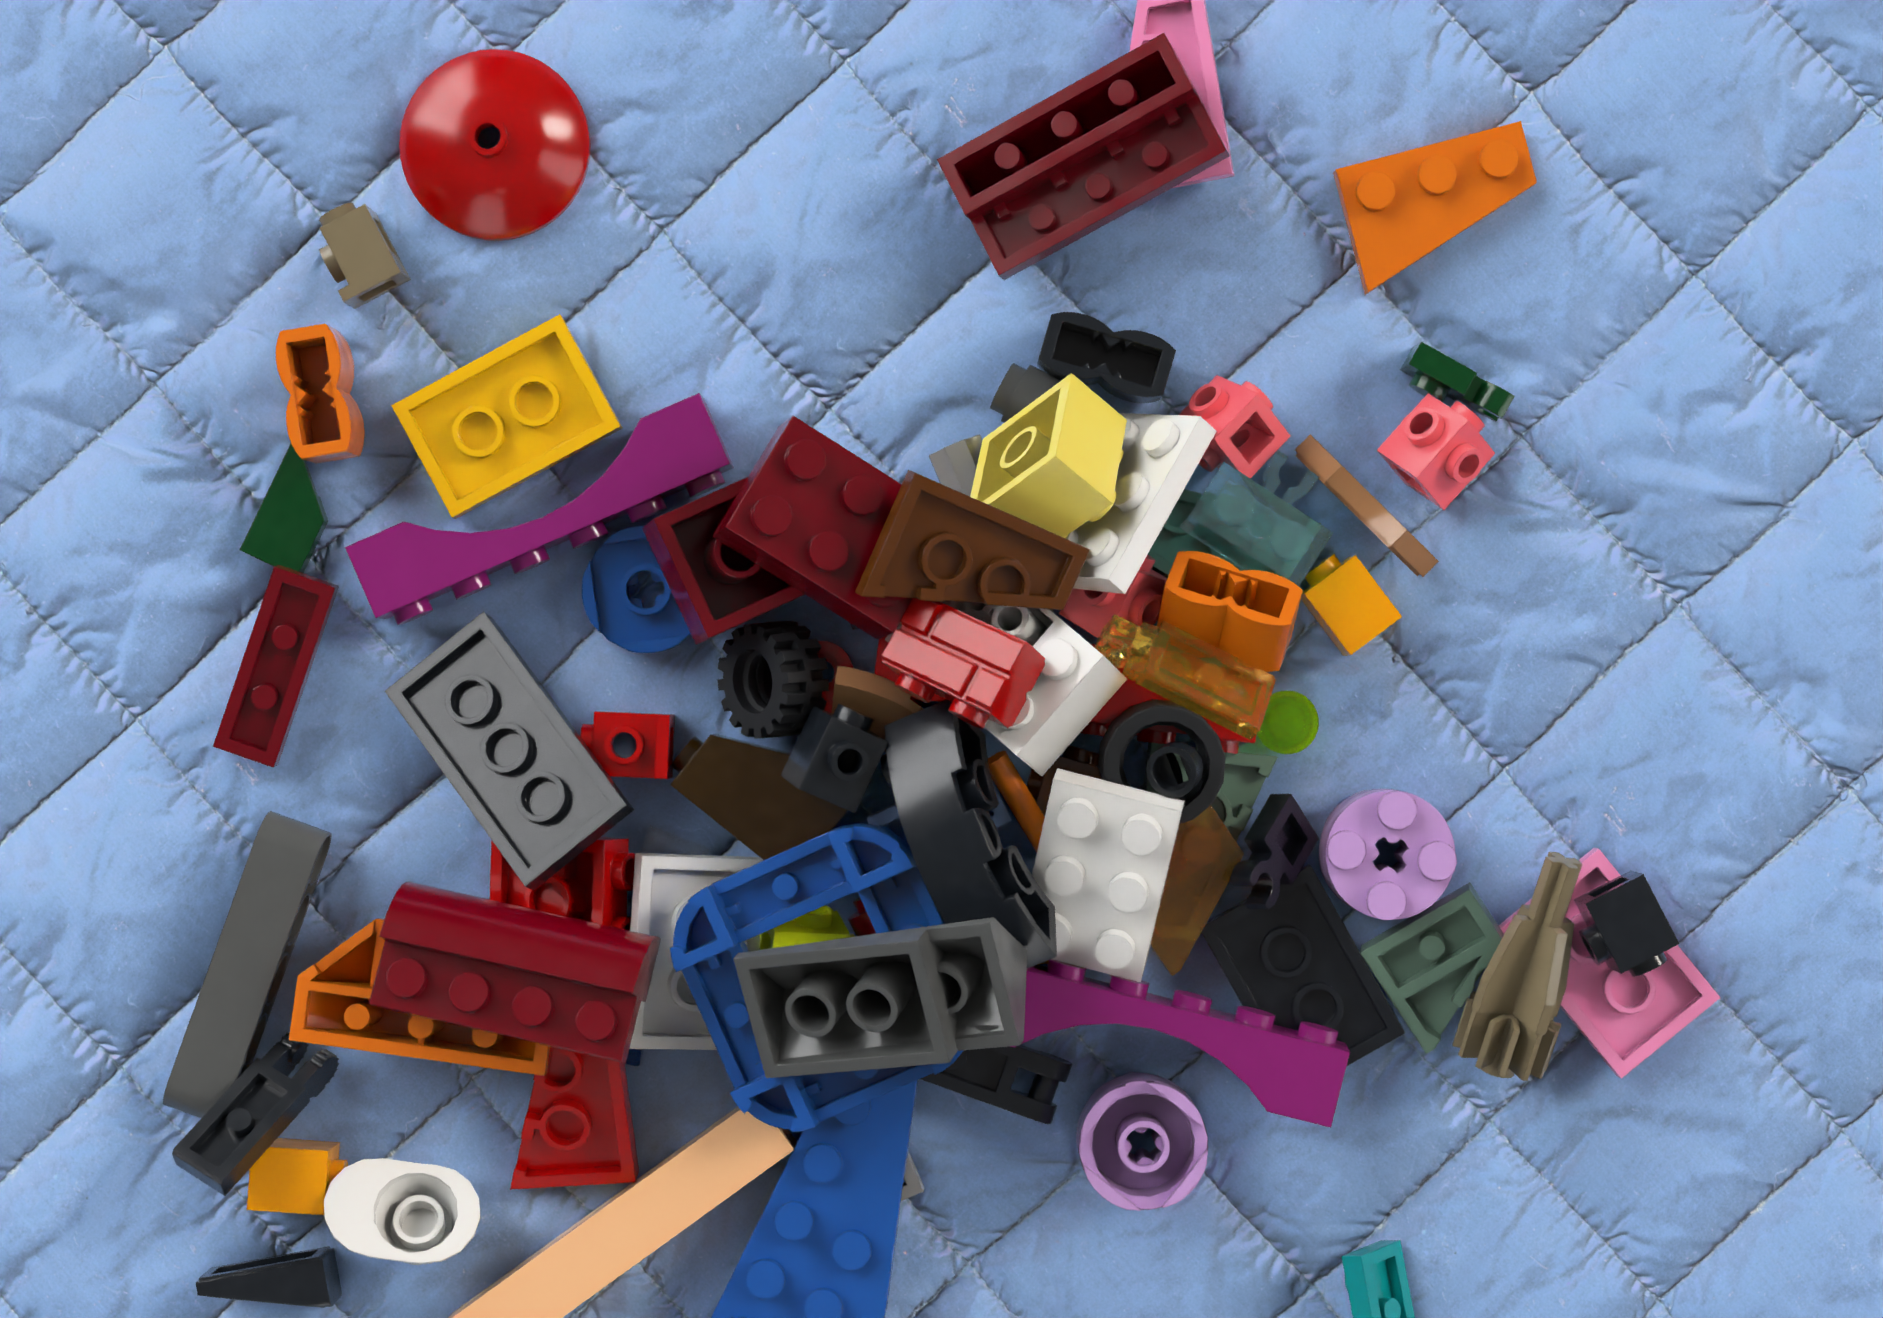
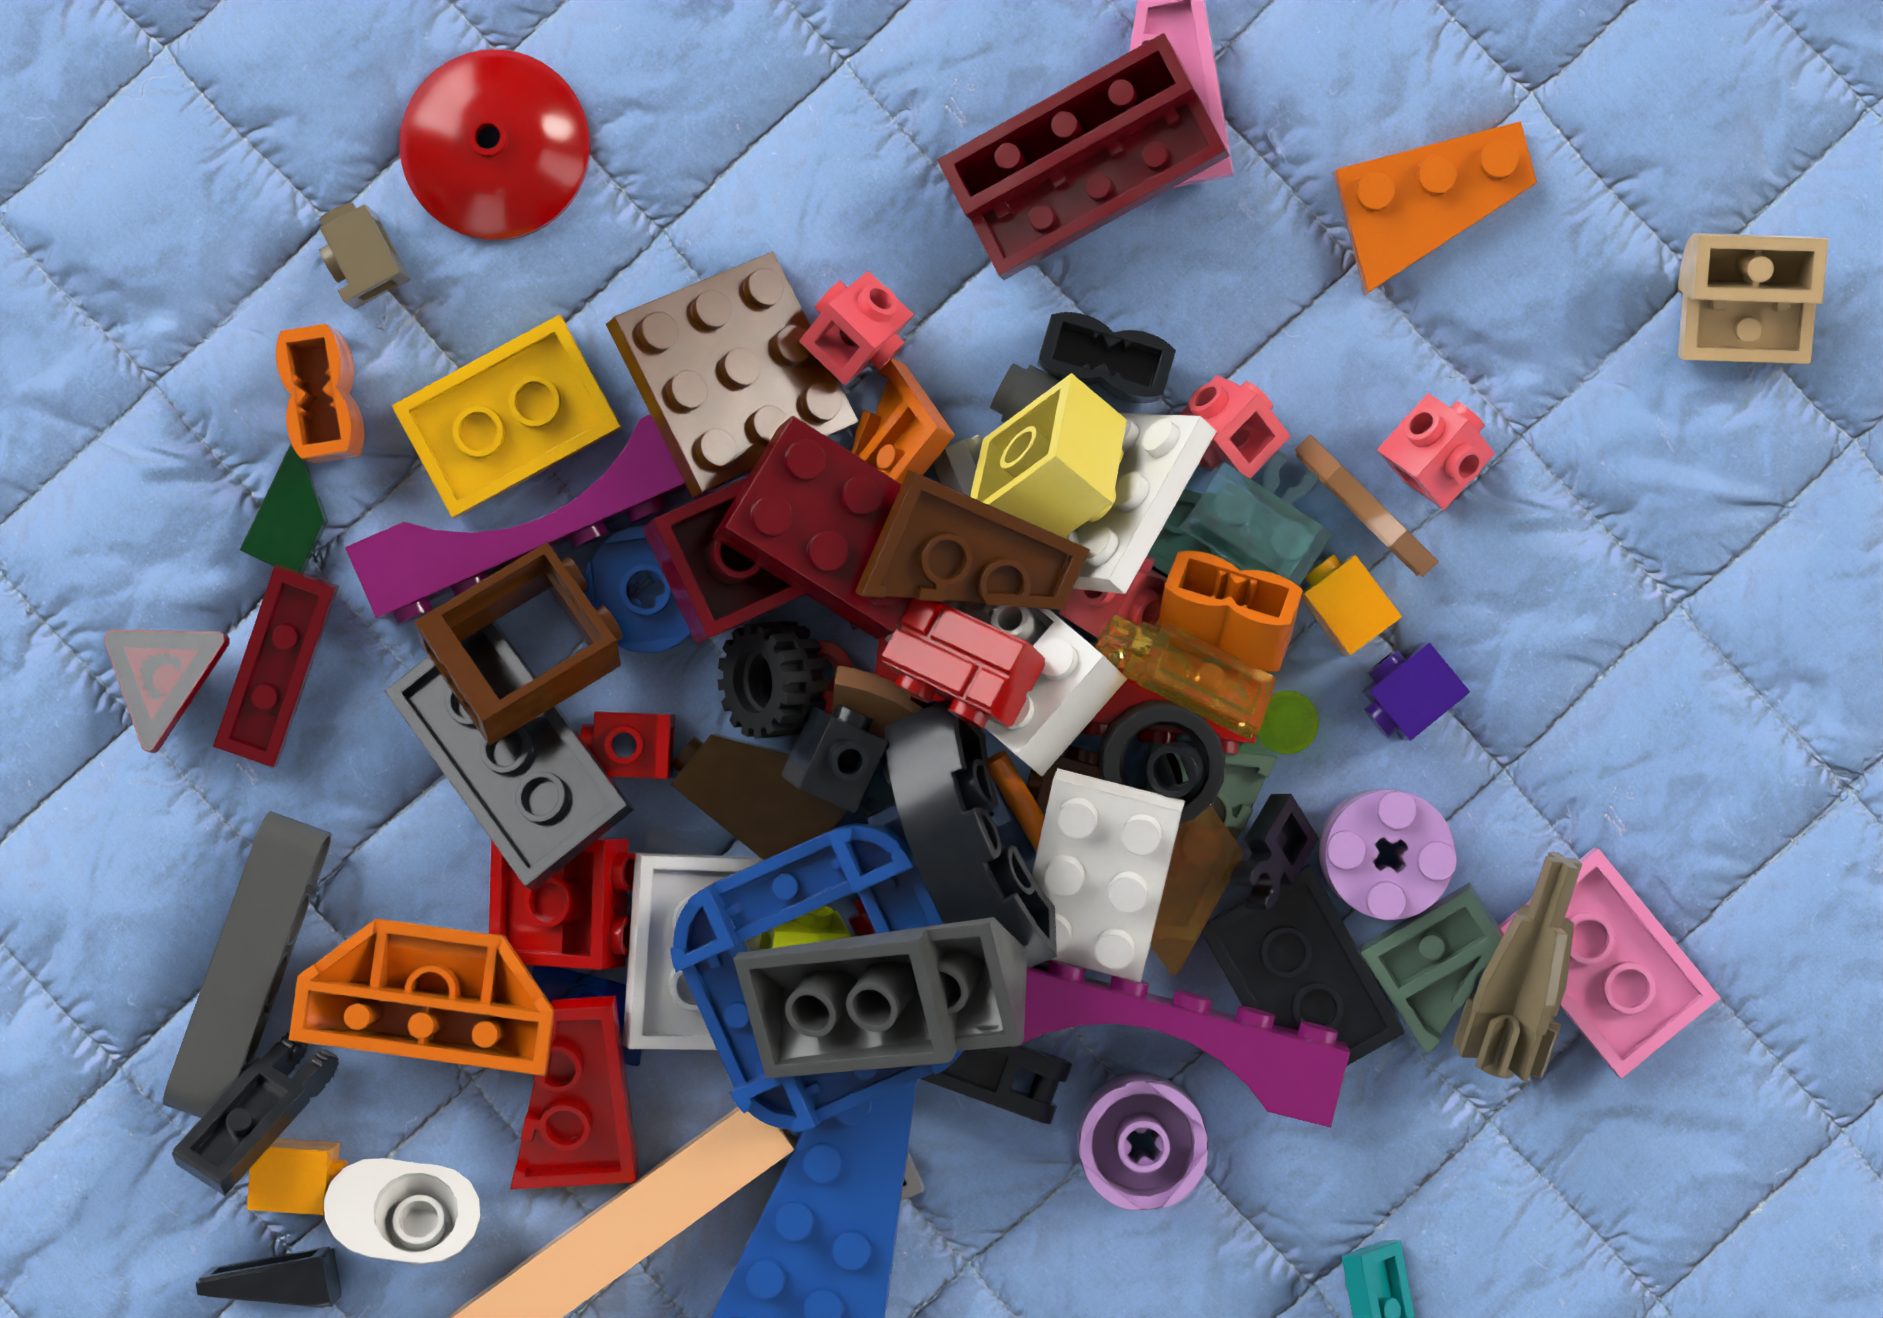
dark red brick [369,881,661,1064] -> none
dark green plate [1400,342,1515,422] -> none
black brick [1574,871,1679,977] -> none
none -> piece [104,629,230,753]
none -> reddish brown window [414,542,623,746]
none -> plate [606,251,859,498]
none -> coral brick [799,271,914,385]
none -> orange wing [851,358,955,484]
none -> dark purple brick [1362,642,1470,741]
none -> tan brick [1678,233,1829,364]

